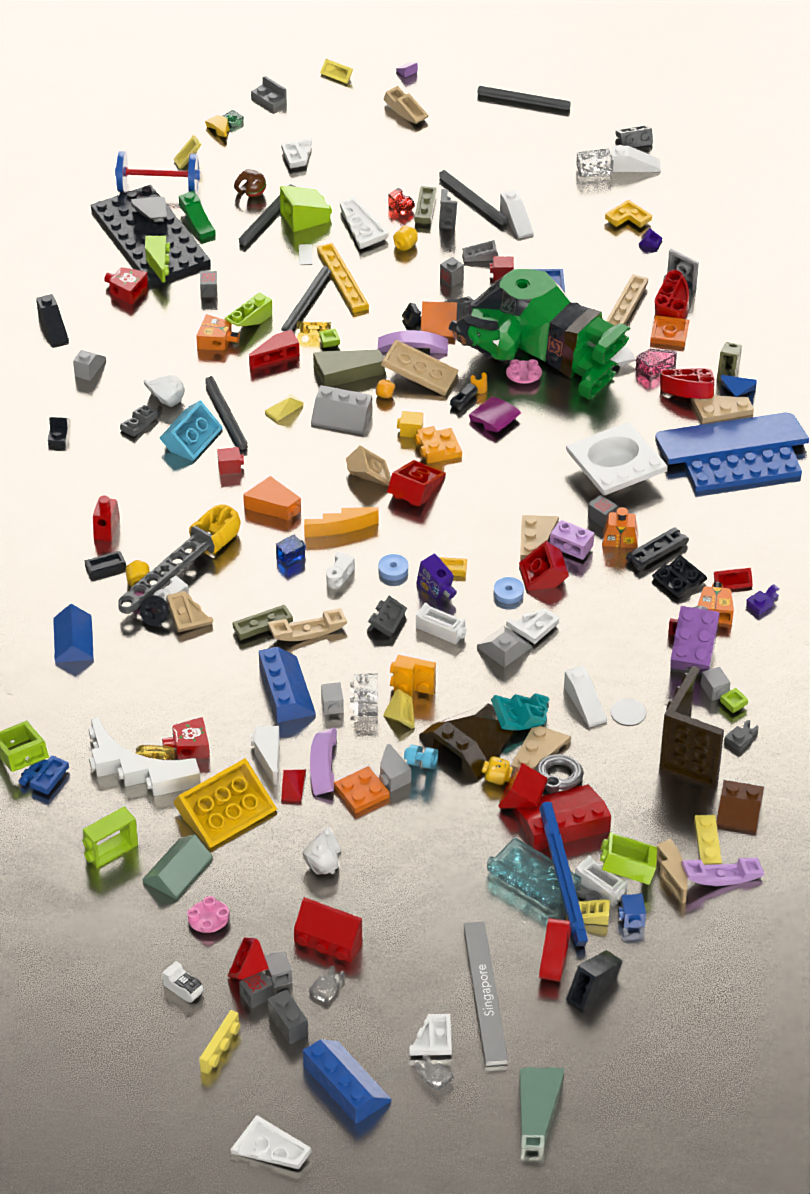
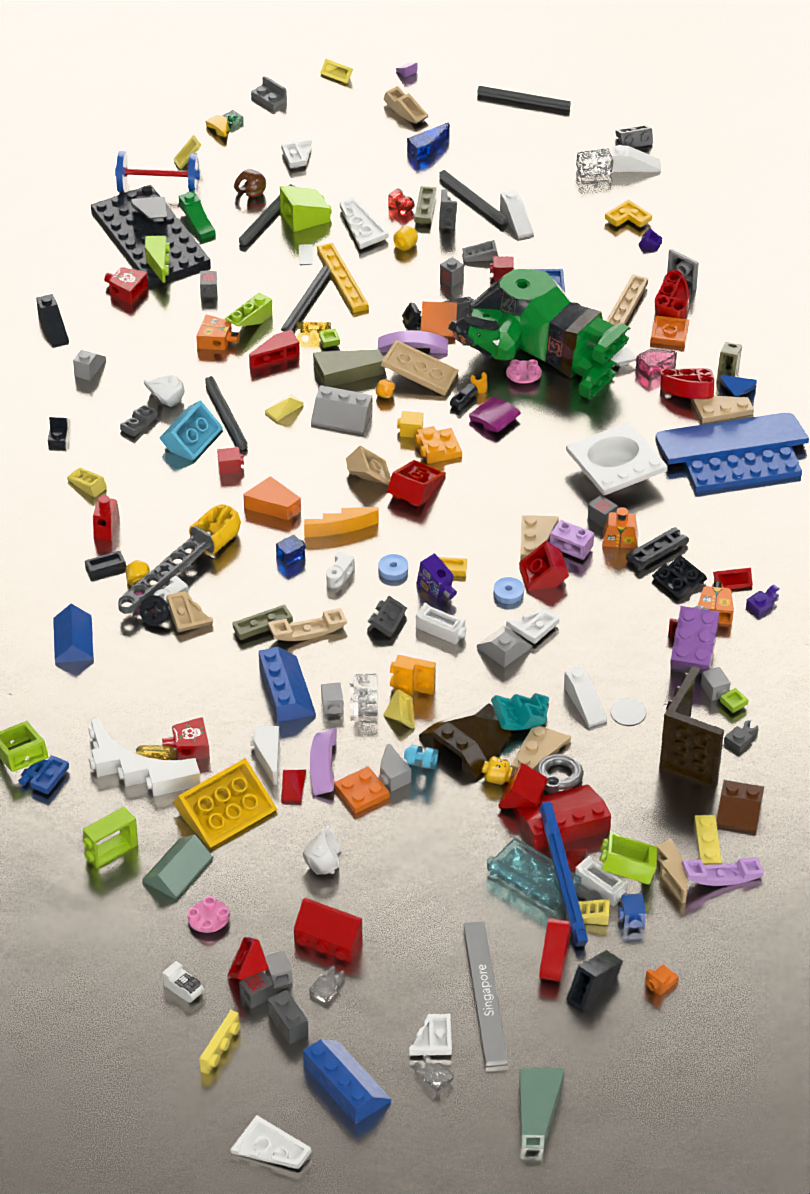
none -> light yellow slope [67,467,107,497]
none -> clear blue slope [407,122,450,161]
none -> clear red slope [566,848,587,871]
none -> orange bracket [645,964,679,996]

